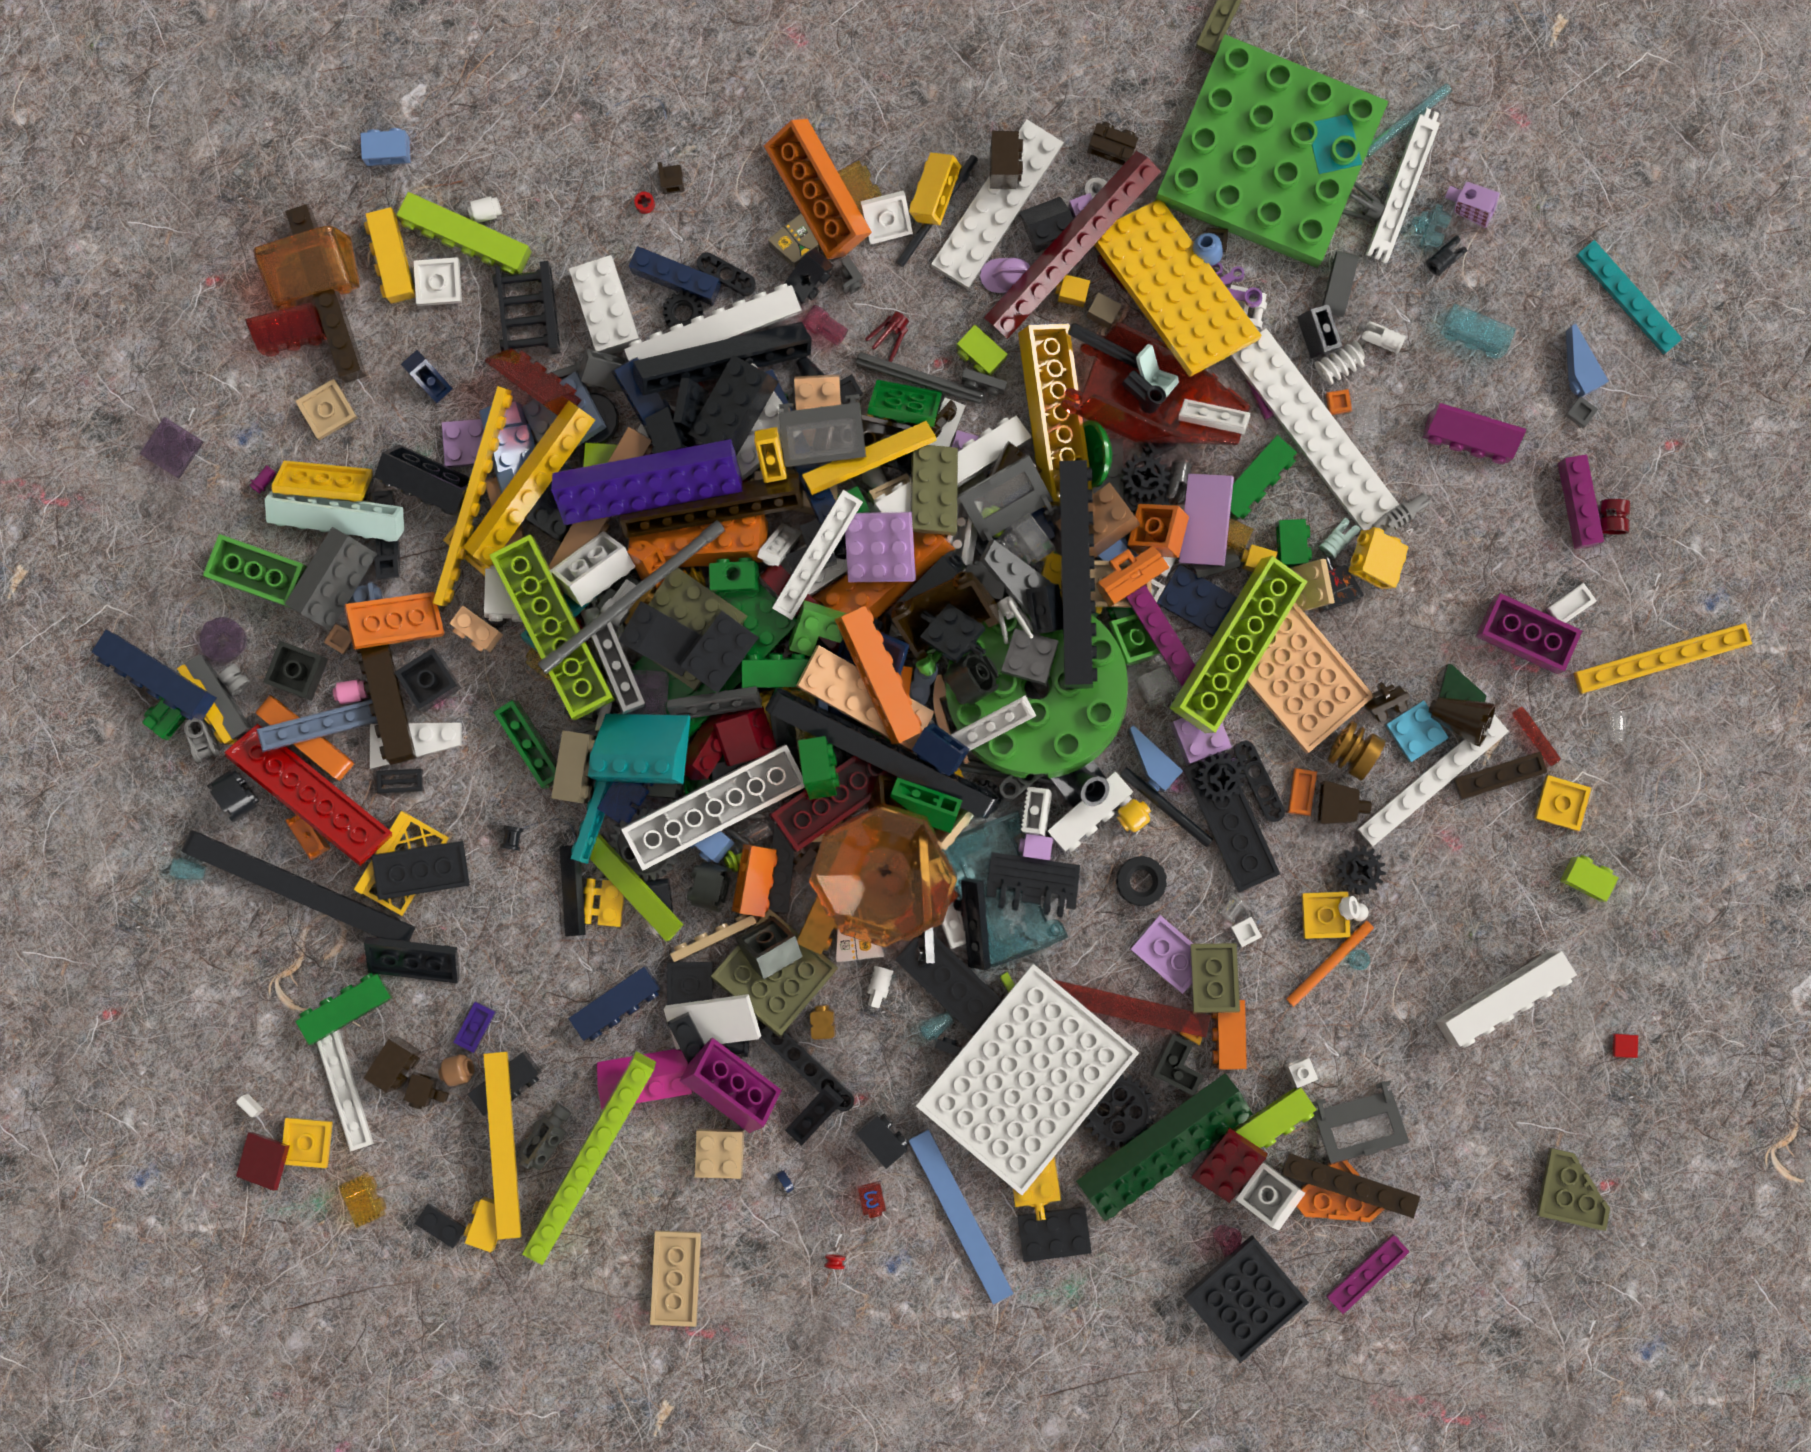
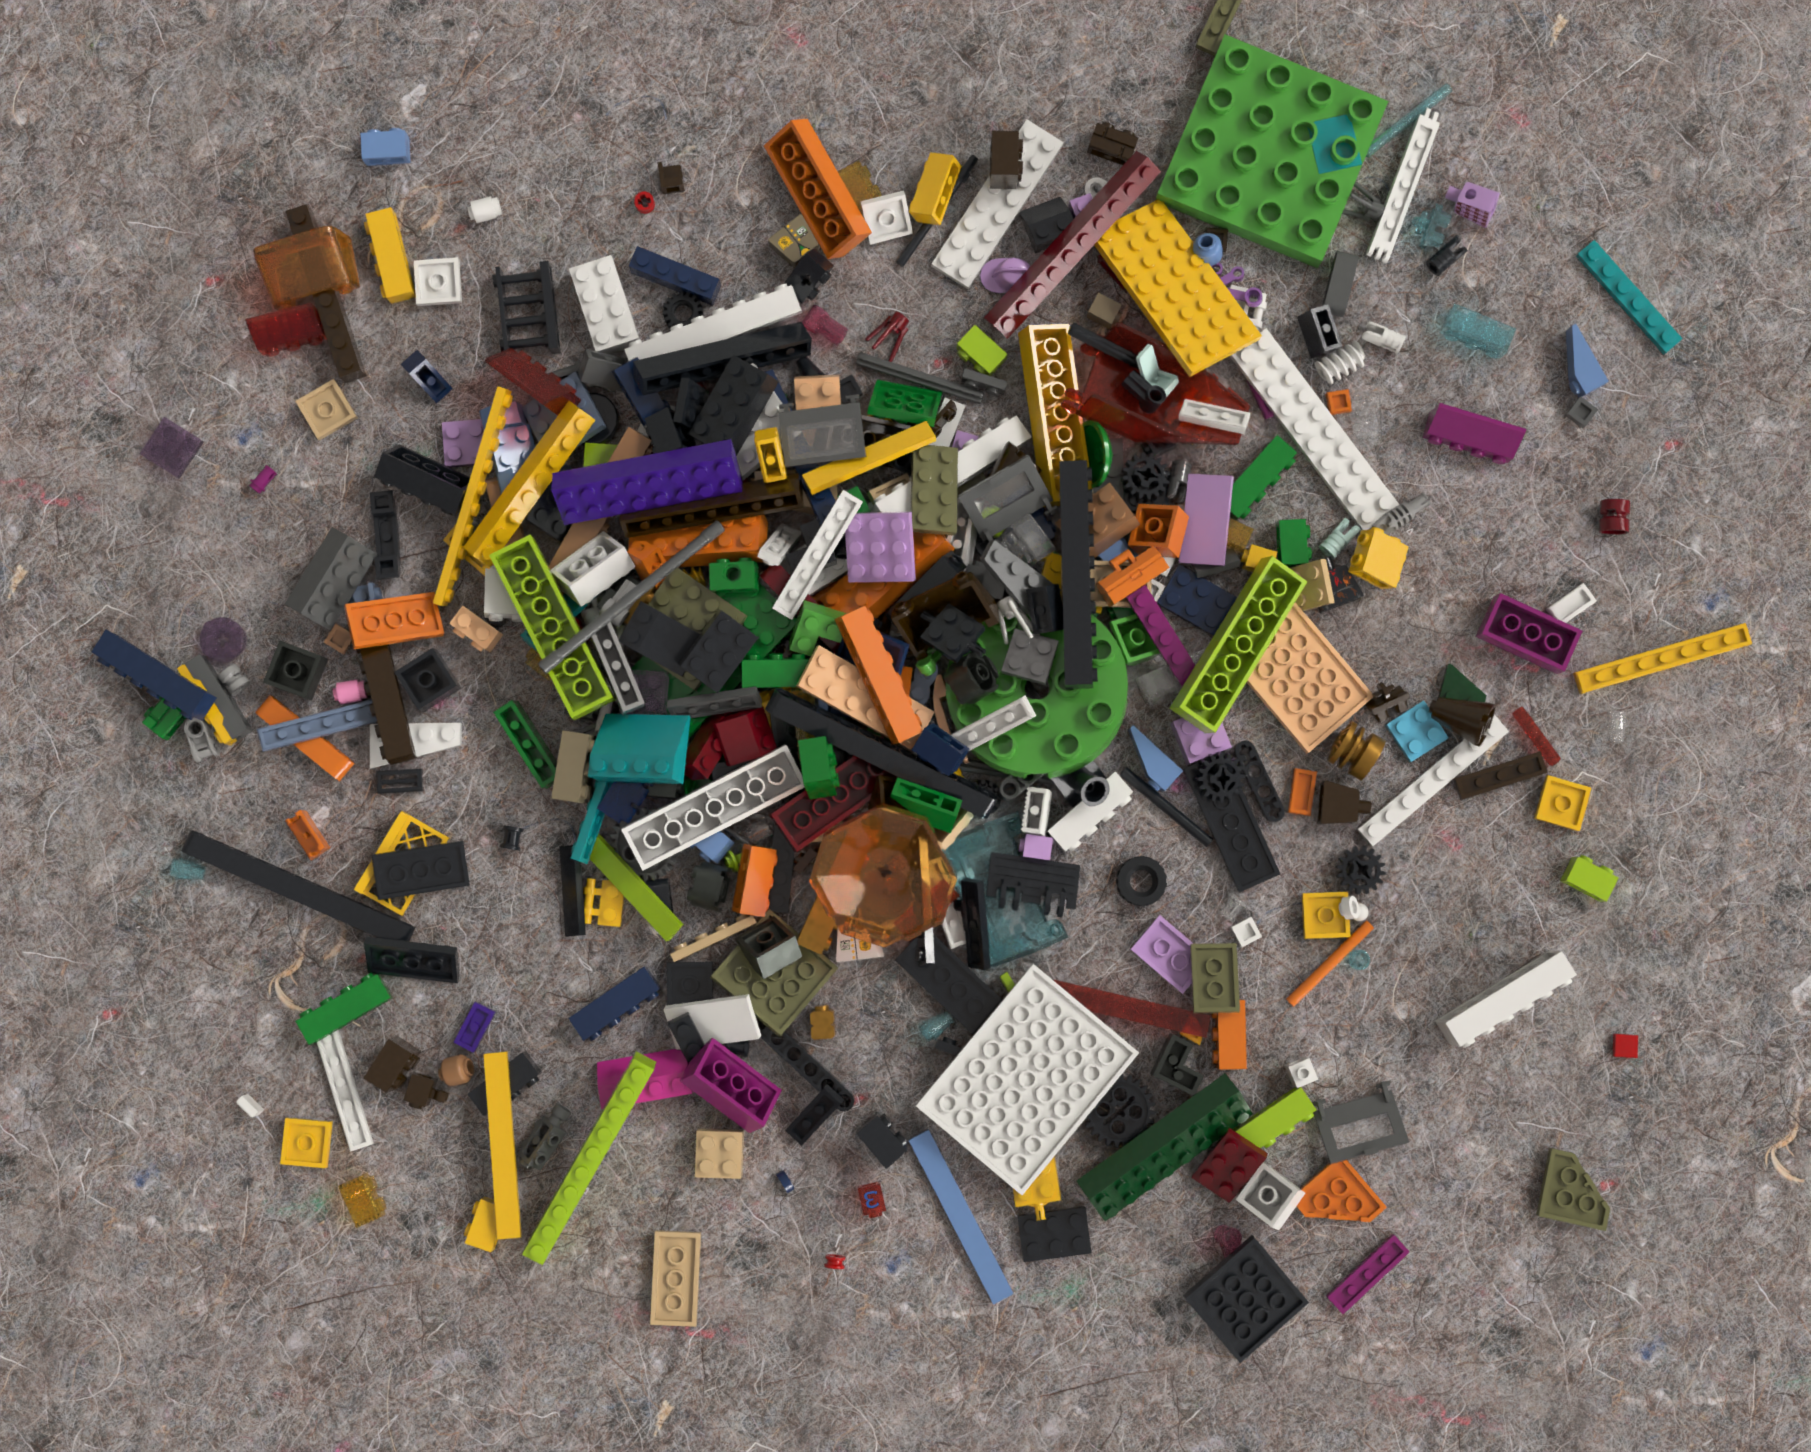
bright green brick [203,534,308,609] -> none
black brick [207,770,259,822] -> none
red plate [224,724,392,866] -> none
dark red tile [236,1132,290,1191] -> none
light aqua brick [265,490,404,542] -> none
yellow plate [271,460,373,502] -> none
lime brick [397,192,532,275] -> none
black plate [415,1203,466,1248] -> none
black beam [697,252,756,296] -> none
dark grey bracket [840,255,864,294] -> none
white cone [862,466,887,489] -> none
white hinge [867,965,894,1008] -> none
yellow brick [1055,275,1090,308] -> none
yellow head [1116,799,1151,832] -> none
dark brown plate [1281,1152,1421,1218] -> none
magenta brick [1558,454,1604,550] -> none

